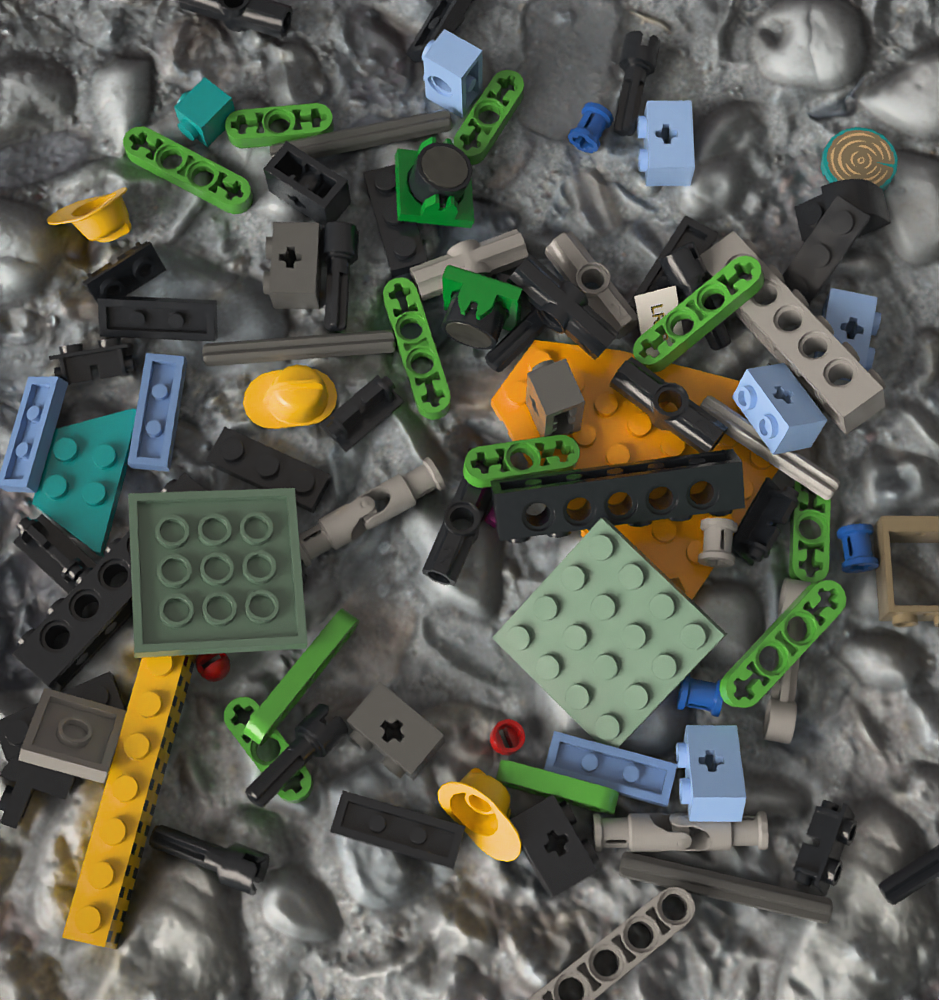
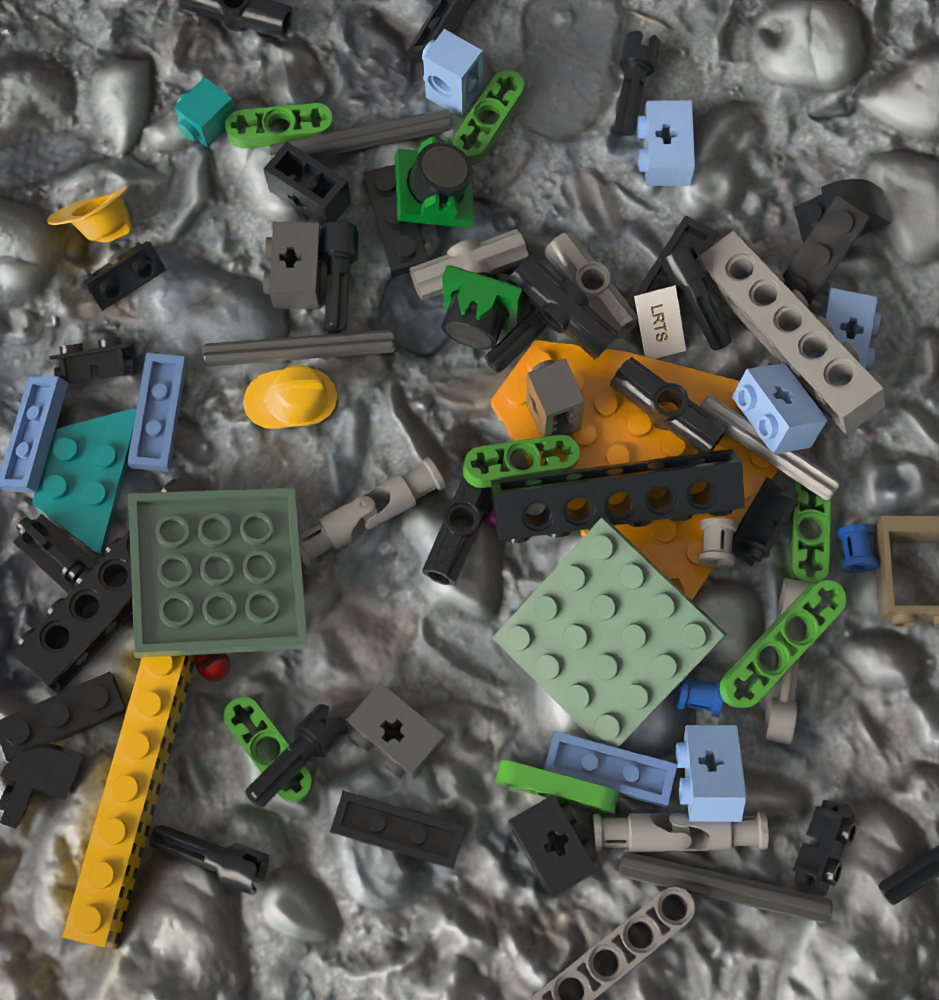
light grey plate [18,688,126,784] -> none
black plate [98,295,218,342] -> none
bright green beam [123,126,253,214] -> none
black plate [206,426,331,513] -> none
bright green beam [243,608,360,746] -> none
black hinge [319,375,404,452] -> none
bright green beam [383,277,451,420] -> none
yellow piece [438,768,522,862] -> none
red hinge [490,719,525,755] -> none
blue bush [568,102,614,153] -> none
bright green beam [633,256,765,373] -> none
dark tan tile [821,127,898,191] -> none

